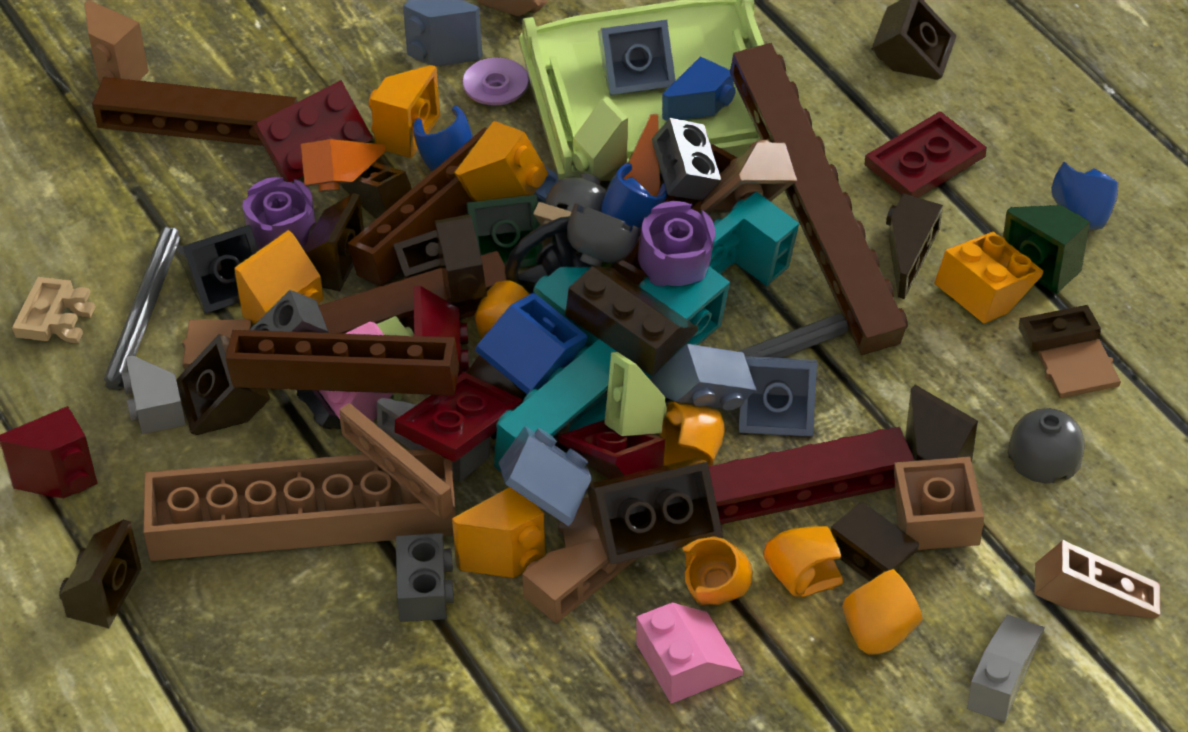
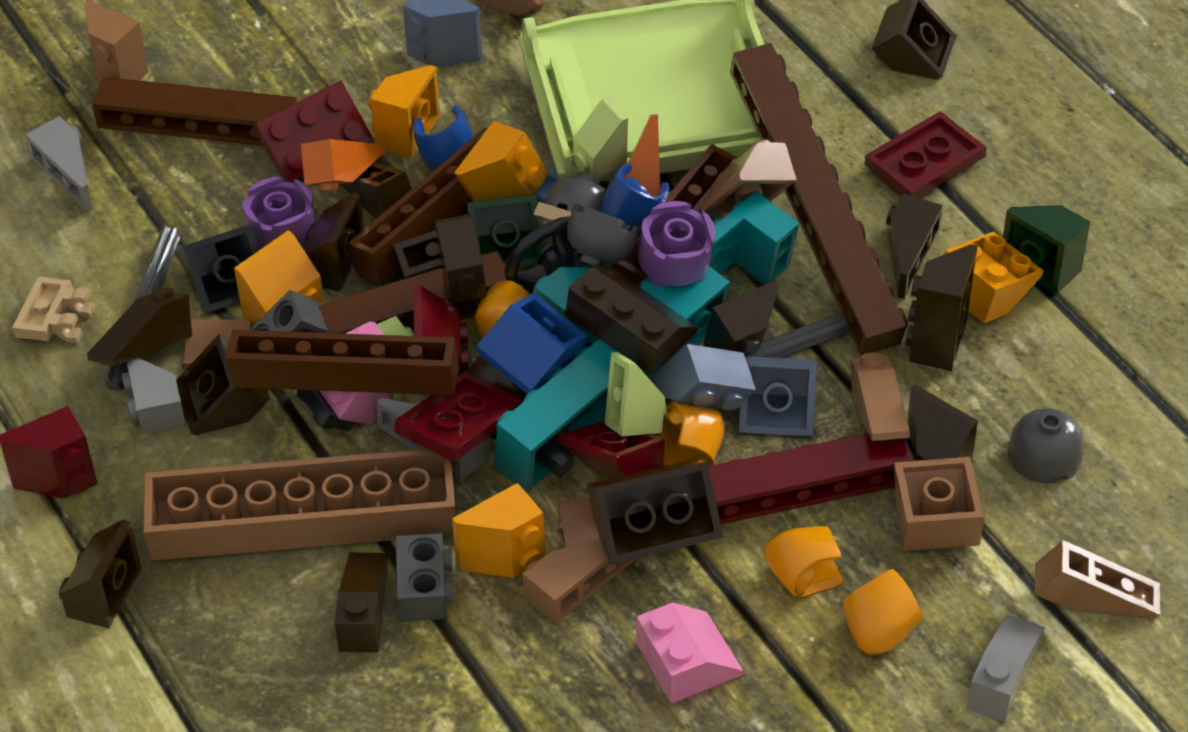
medium nougat tile [339,403,453,519] -> none
lavender dish [463,58,529,105] -> none
sand blue slope [498,426,592,526] -> none
sand blue slope [598,20,676,95] -> none
dark grey brick [651,118,721,201] -> none
blue slope [662,56,736,121] -> none
light orange piece [682,537,753,606] -> none
dark brown panel [831,502,919,582] -> none
dark brown plate [1019,305,1101,353] -> none
medium nougat piece [1038,339,1121,398] -> none
blue piece [1051,162,1119,230] -> none
none -> light grey slope [25,116,93,212]
none -> dark brown slope [87,287,192,367]
none -> dark brown slope [335,552,388,652]
none -> dark brown slope [703,280,779,357]
none -> medium nougat slope [851,353,910,441]
none -> dark brown slope [905,244,978,371]

